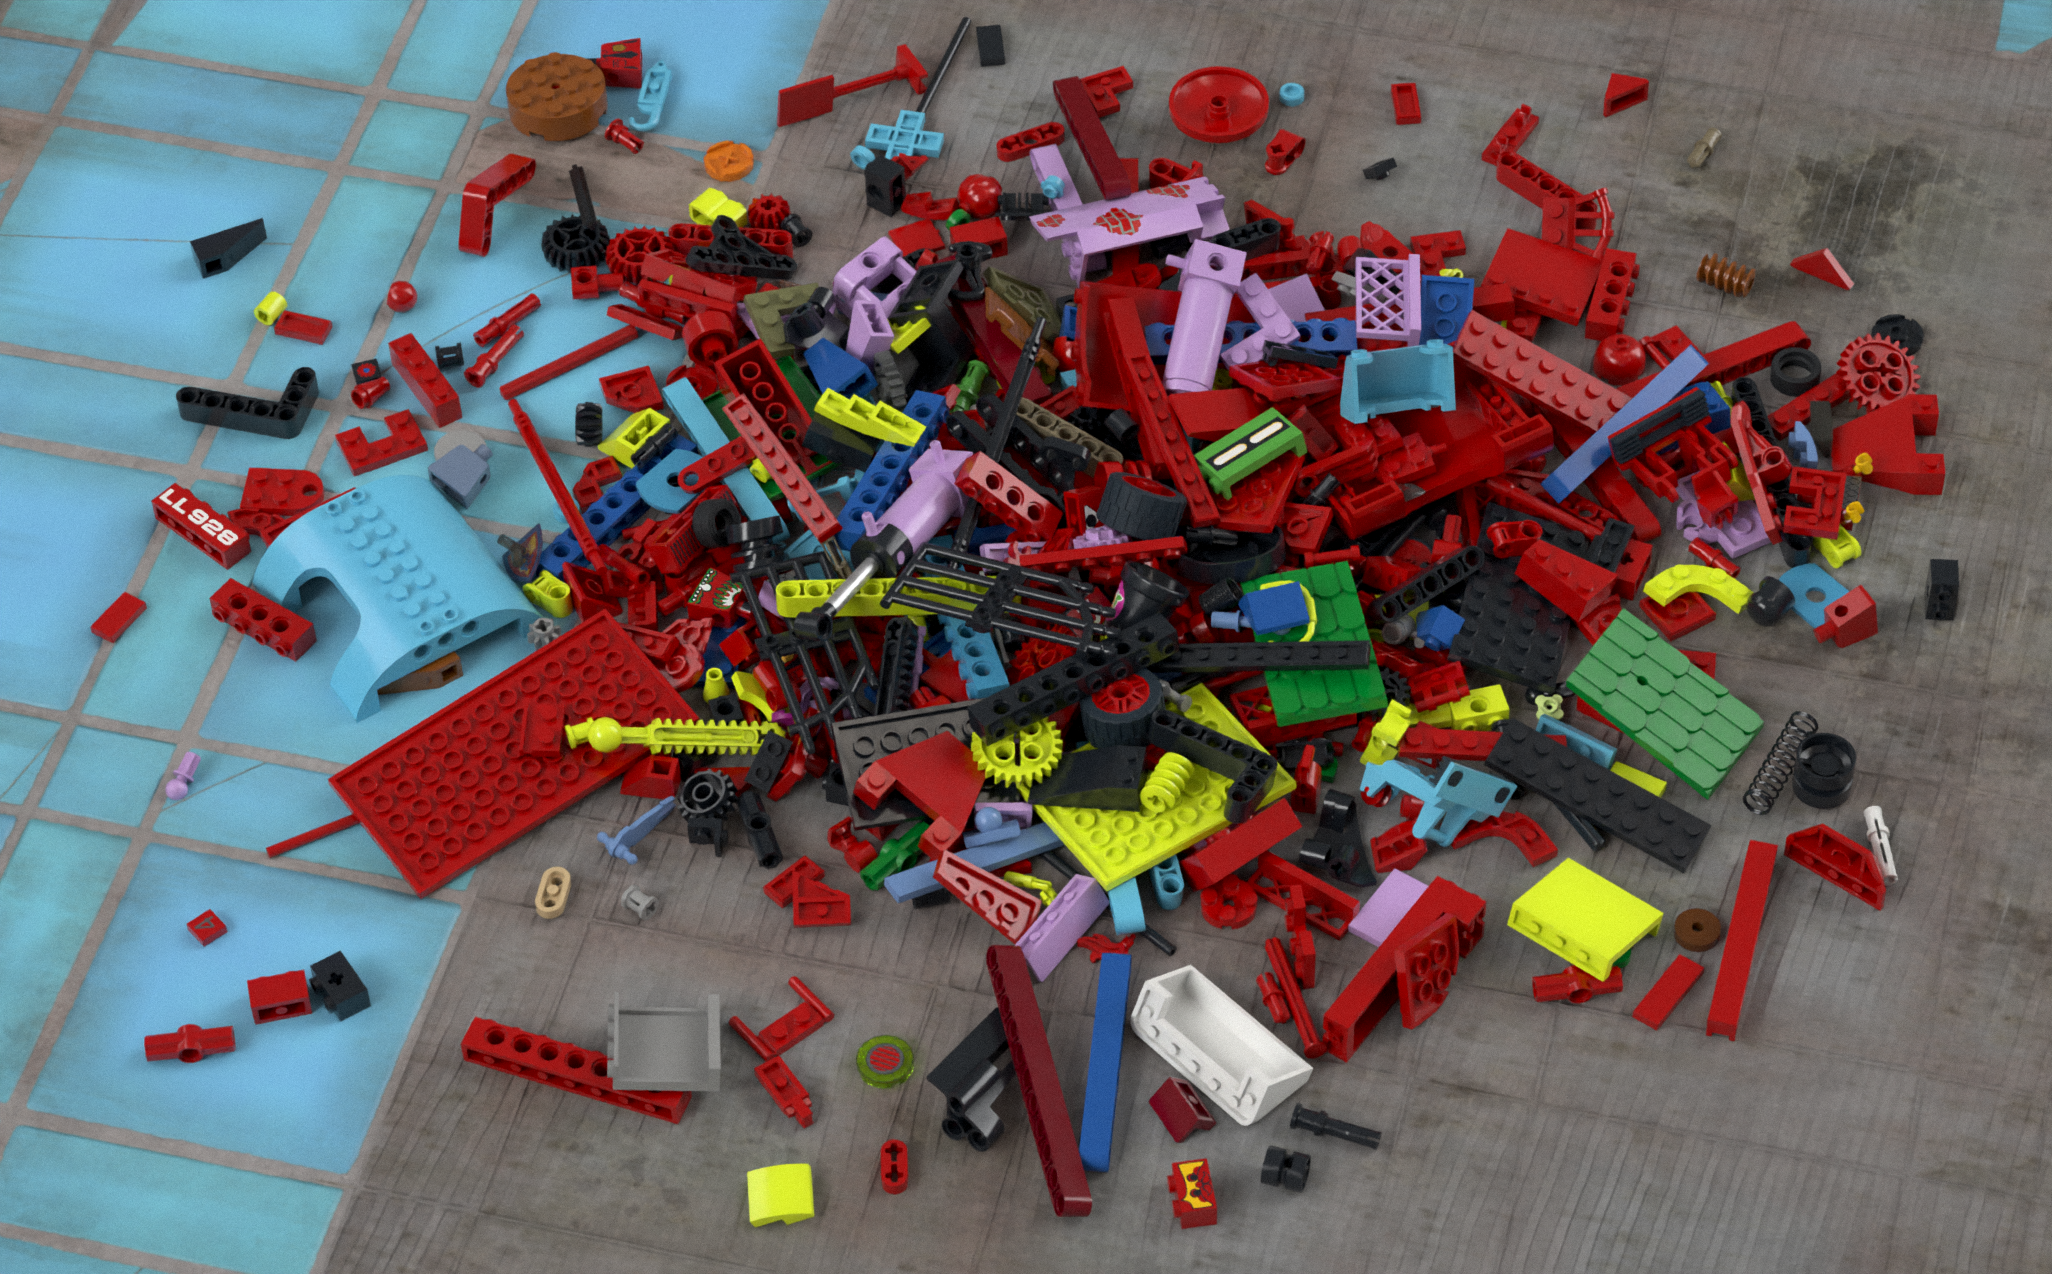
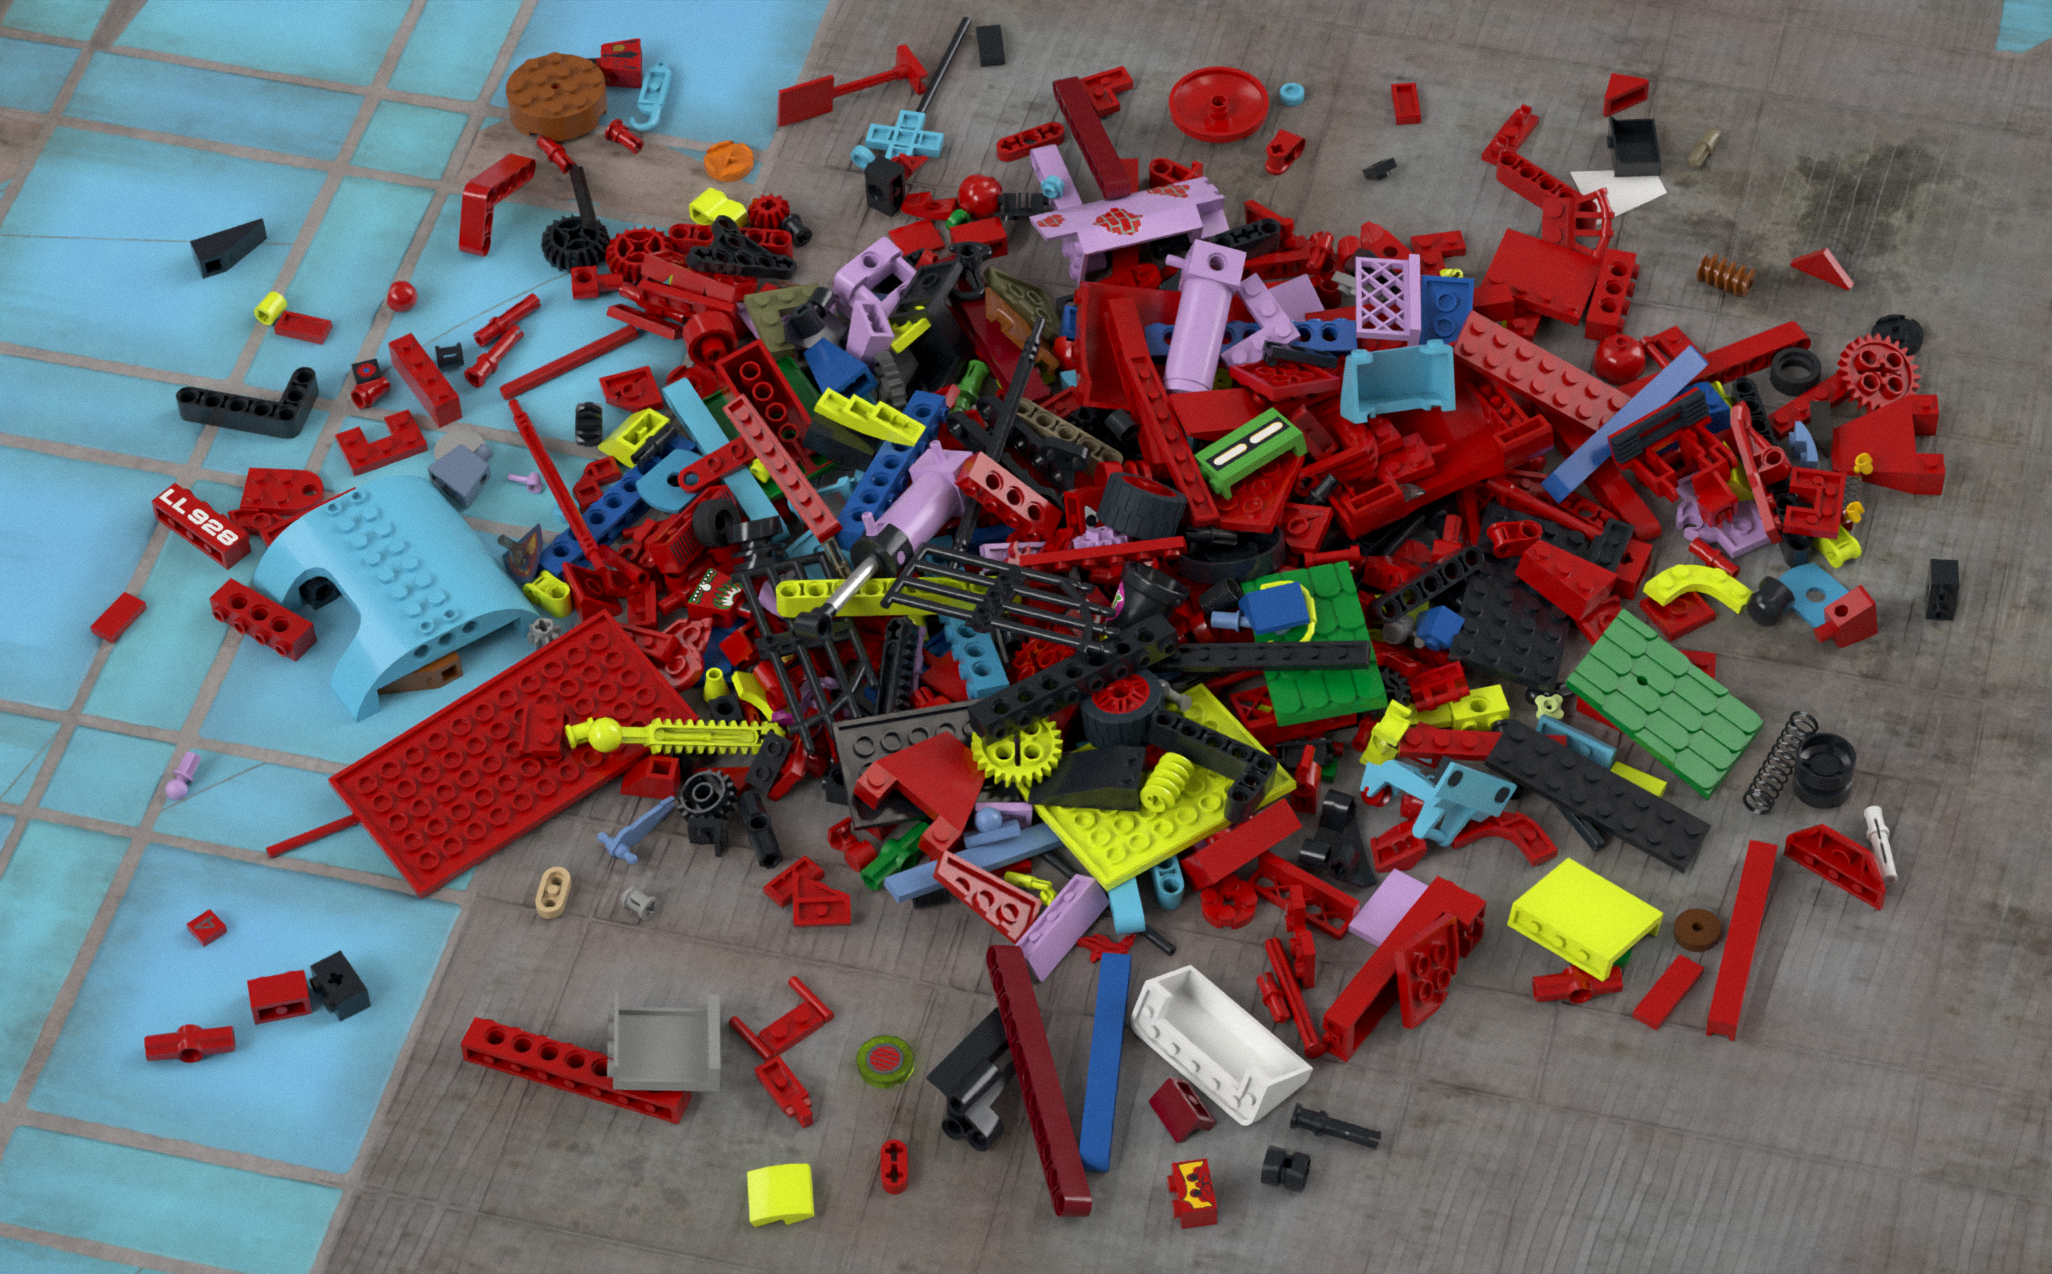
none -> black brick [299,576,338,611]
none -> lavender hand [508,472,543,494]
none -> red pin [536,135,576,175]
none -> white sticker [1570,170,1667,225]
none -> black container [1606,116,1661,177]

